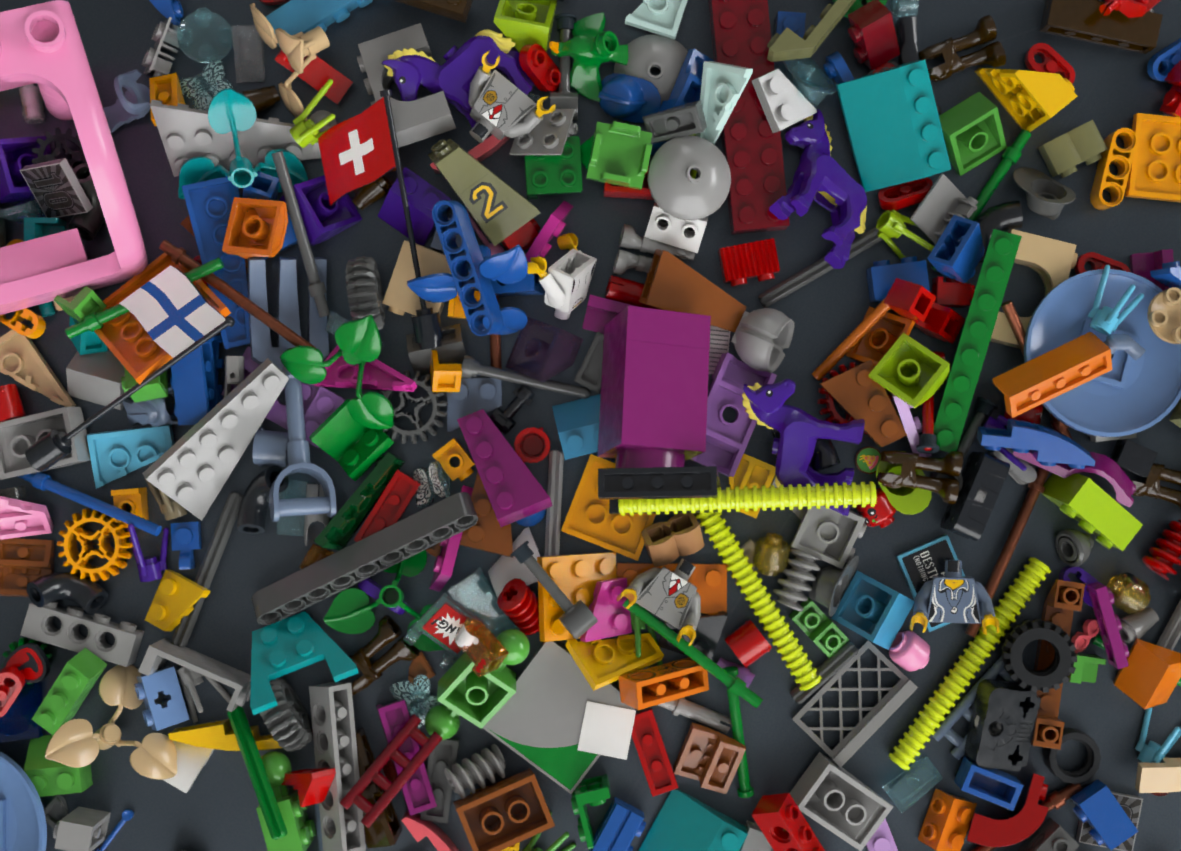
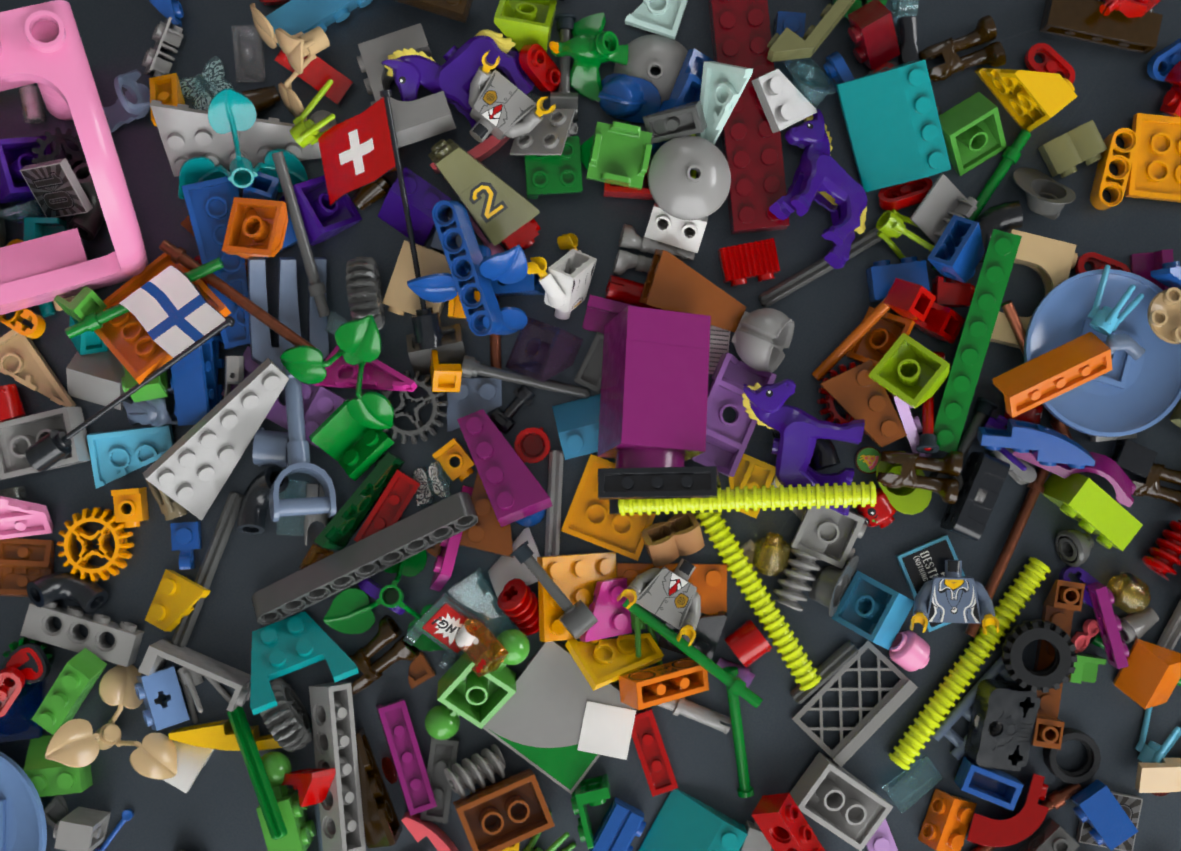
blue bar [18,472,162,536] -> none
dark purple plant [125,524,169,582] -> none
clear light blue dish [177,8,234,63] -> none
dark red bar [340,714,443,828] -> none
clear light blue animal [390,674,442,729] -> none
dark pink wing [525,200,573,262] -> none
dark orange slope [673,722,746,794] -> none
bright green slope [789,597,849,659] -> none

